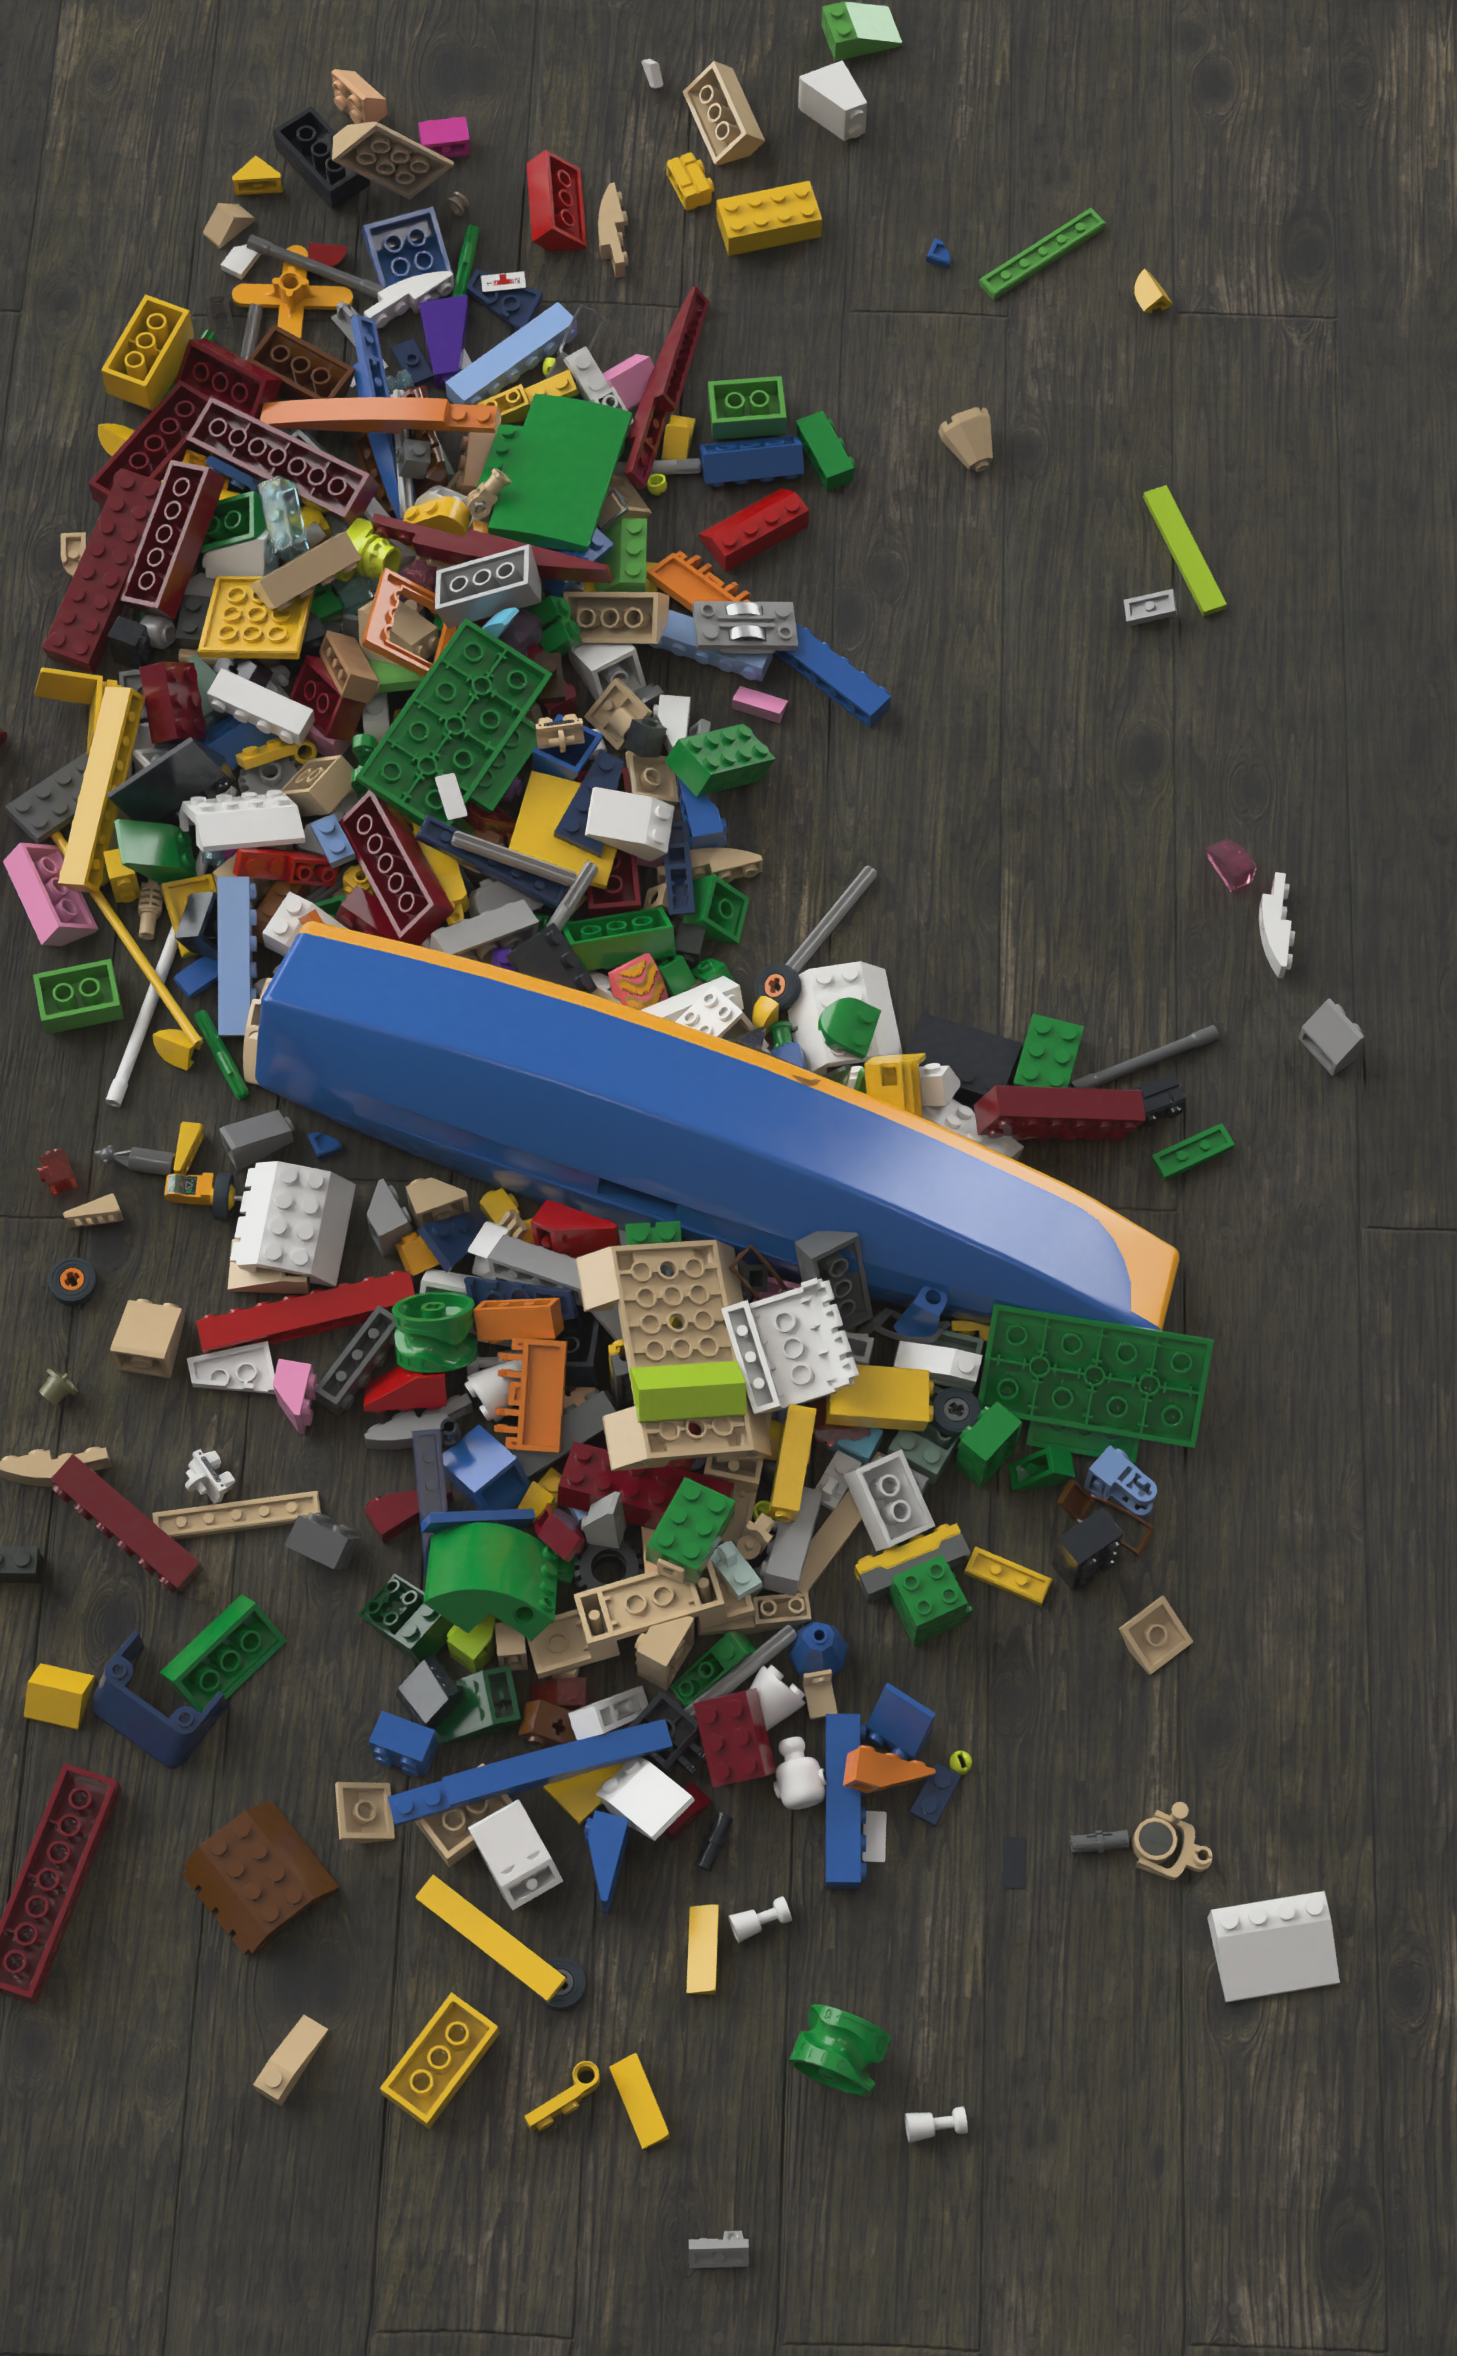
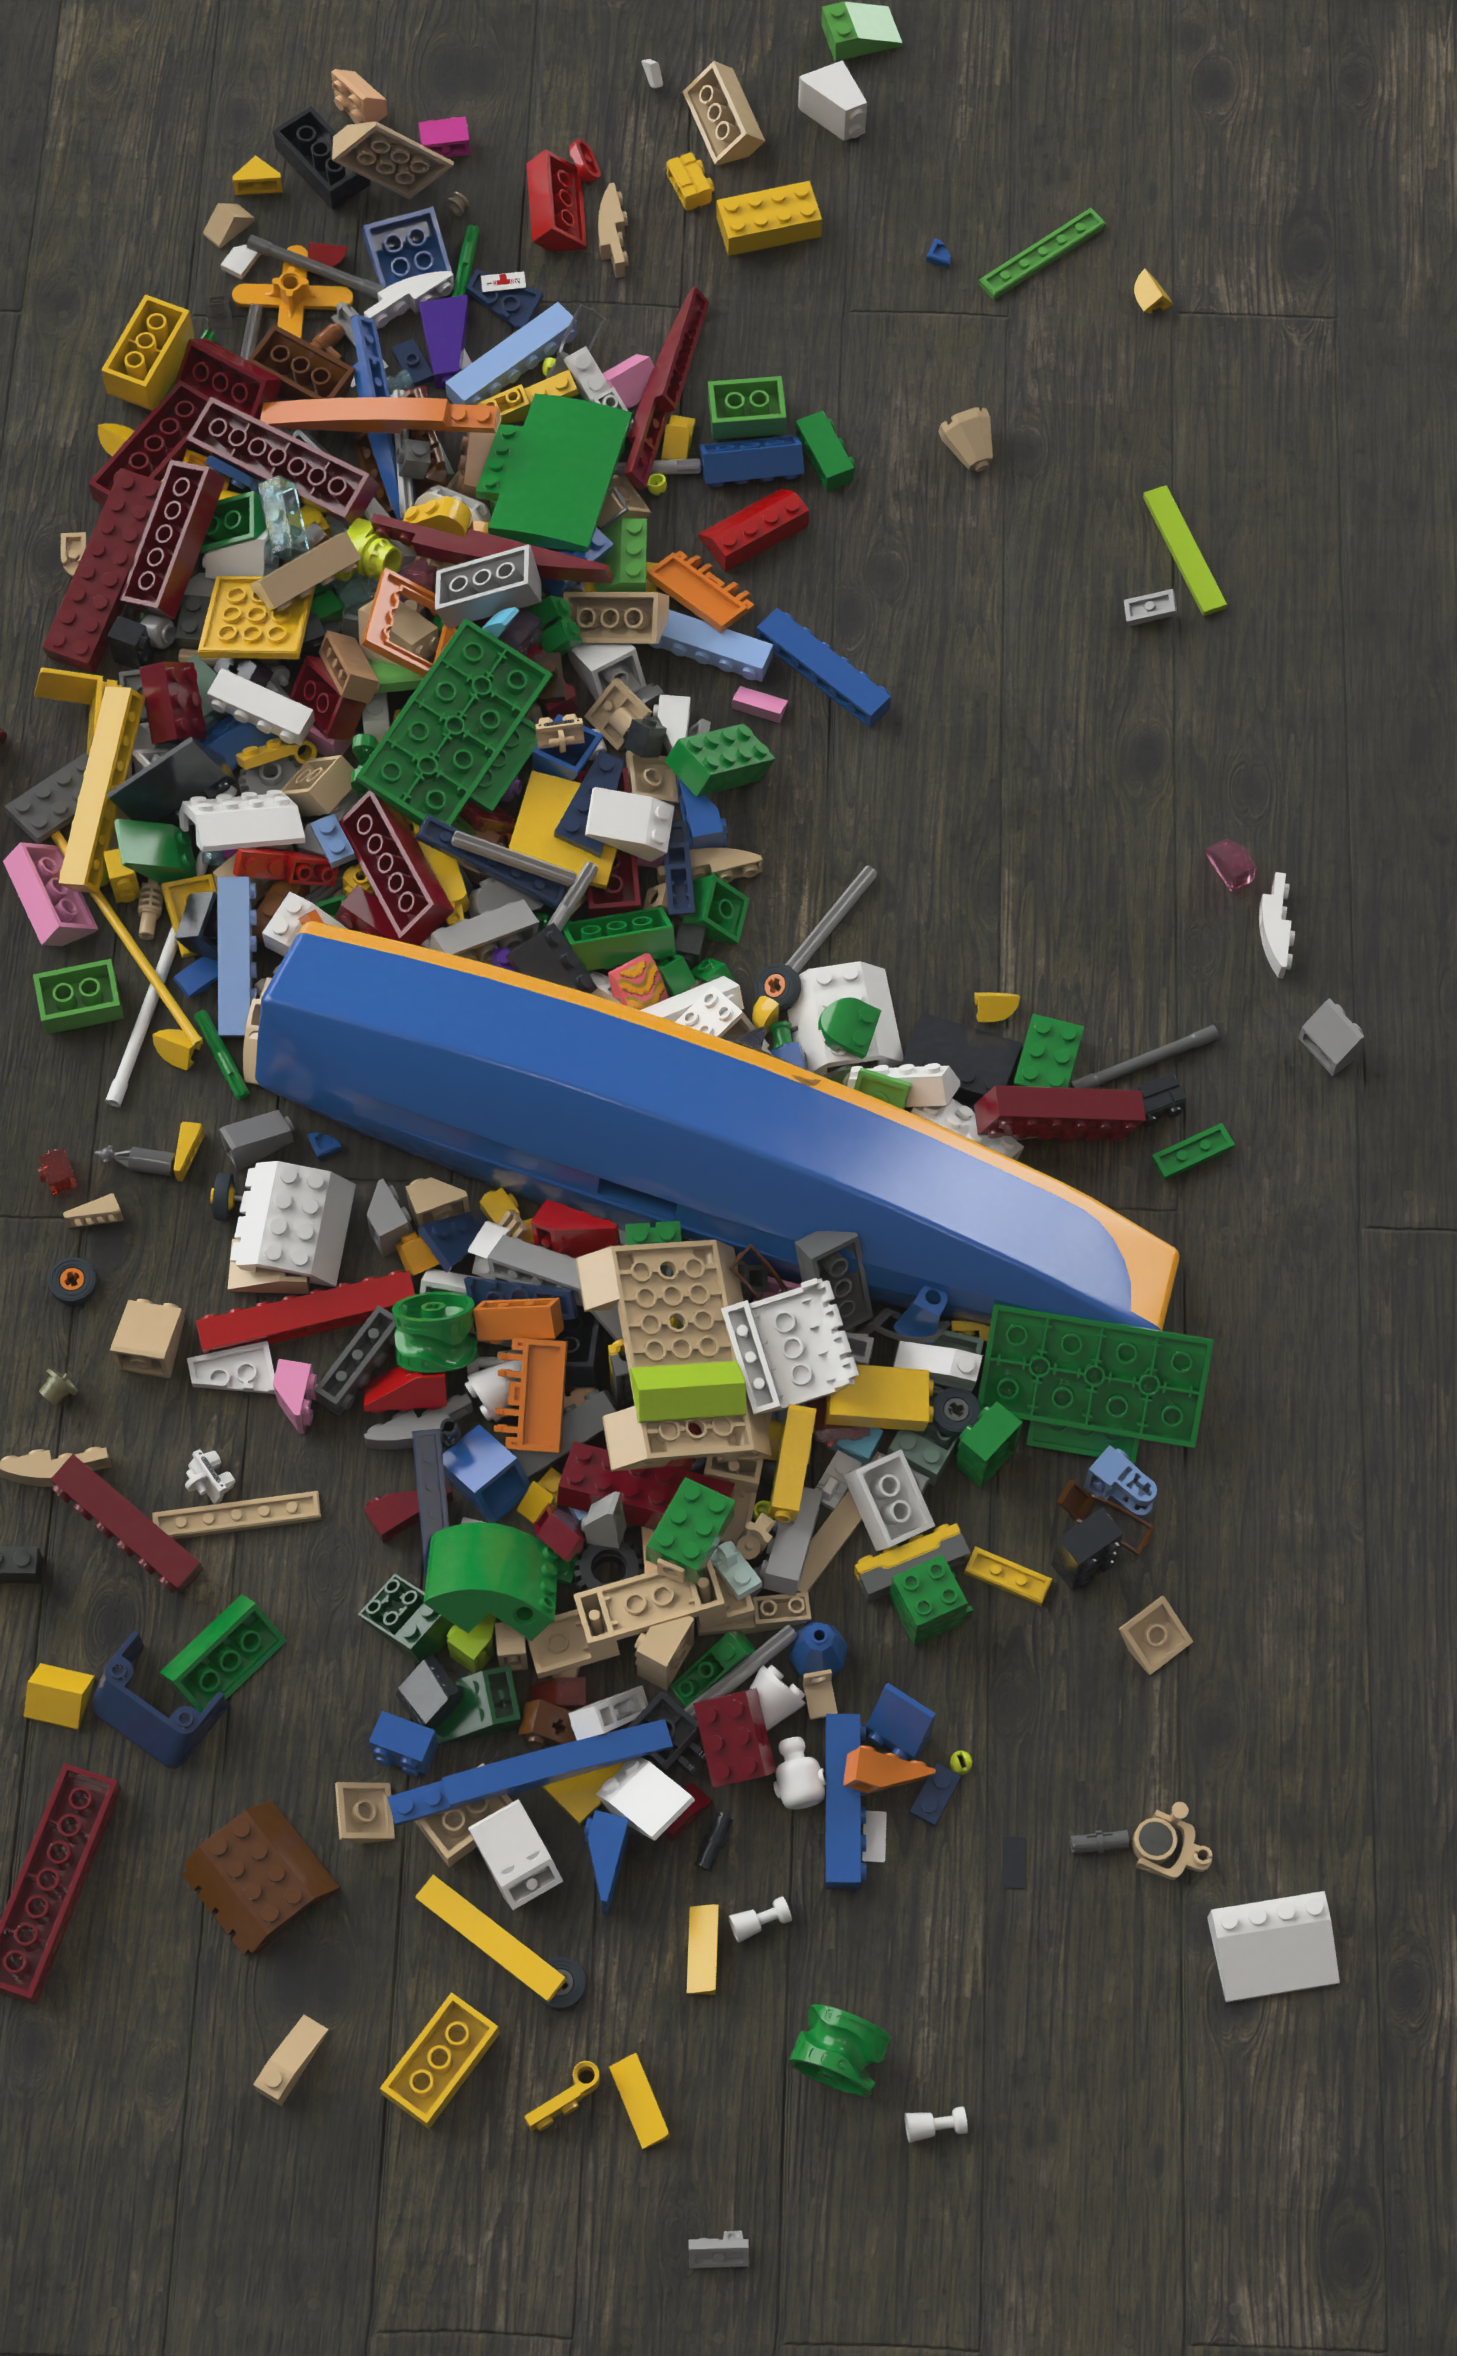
light orange leg [164,1173,215,1206] -> none
dark grey brick [285,1512,361,1570] -> none
blue tile [421,1509,535,1533] -> none
white sticker [435,773,467,820] -> none
tan connector [467,467,511,519] -> none
light grey piece [692,601,798,654] -> none
yellow piece [864,1053,926,1118] -> none
green slope [1008,1447,1075,1491] -> none
none -> dark orange piece [309,322,345,360]
none -> red plate [569,139,601,183]
none -> yellow brick [974,992,1020,1022]

